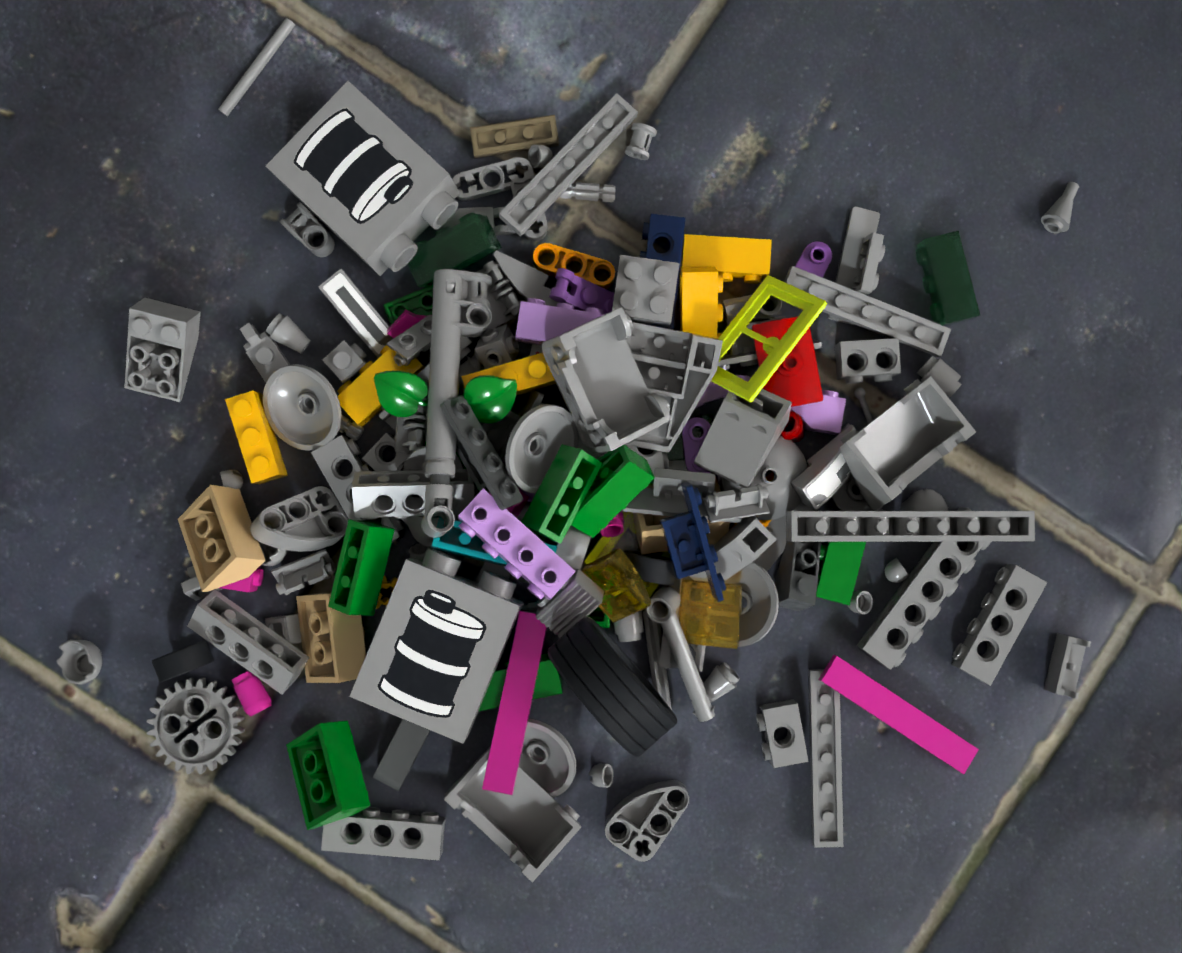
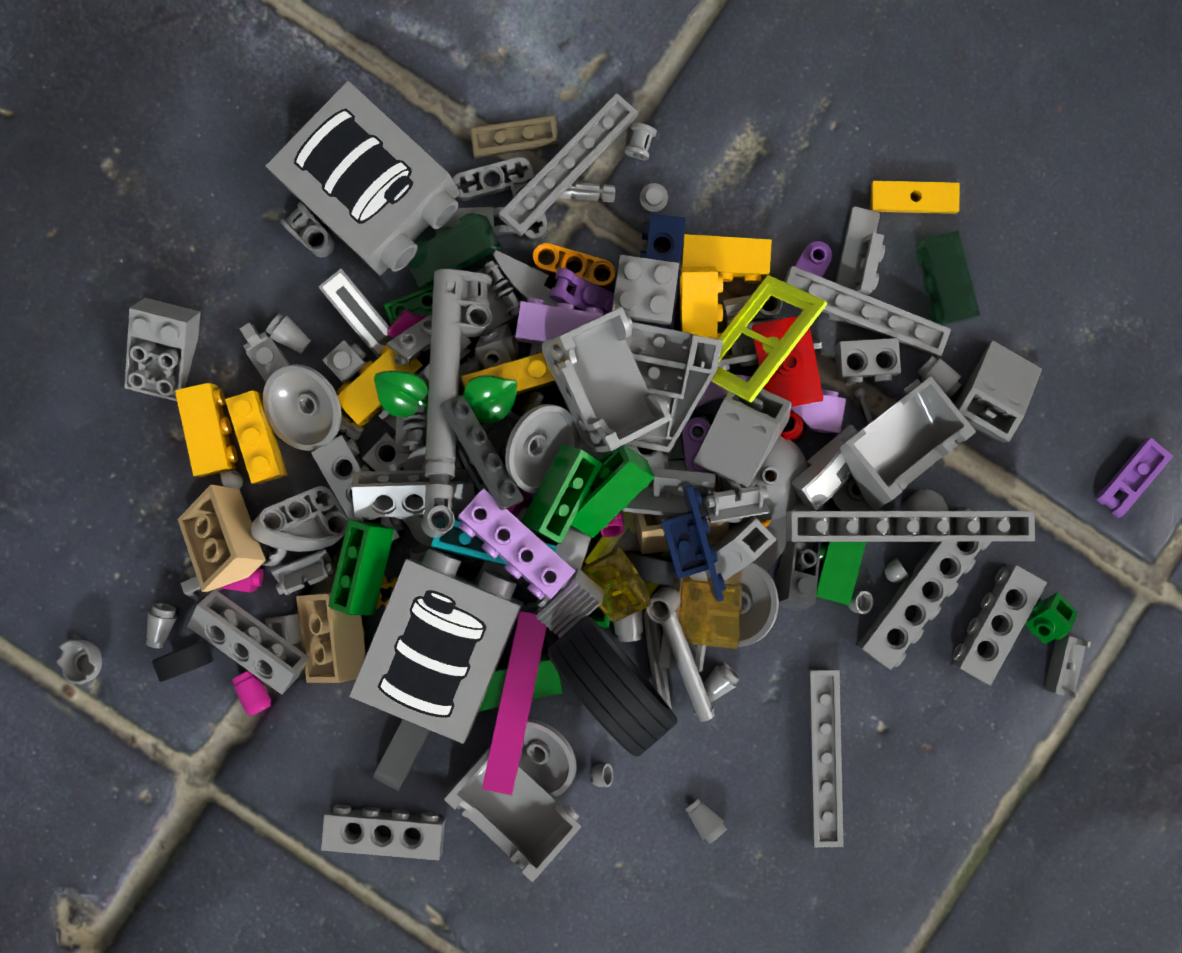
light grey gear [147,677,245,774] -> none
light grey bar [218,18,295,117] -> none
green slope [286,721,371,830] -> none
light grey hinge [528,144,553,168] -> none
light grey beam [605,780,689,862] -> none
light grey brick [756,699,809,768] -> none
dark pink tile [818,655,979,774] -> none
light grey cone [1041,182,1079,233] -> none
none -> light grey cone [146,603,178,649]
none -> yellow brick [175,383,238,477]
none -> light grey plate [639,183,668,213]
none -> light grey cone [685,798,727,844]
none -> yellow tile [870,181,960,214]
none -> light grey slope [954,340,1042,444]
none -> green brick [1025,592,1078,644]
none -> medium lavender plate [1095,437,1173,518]

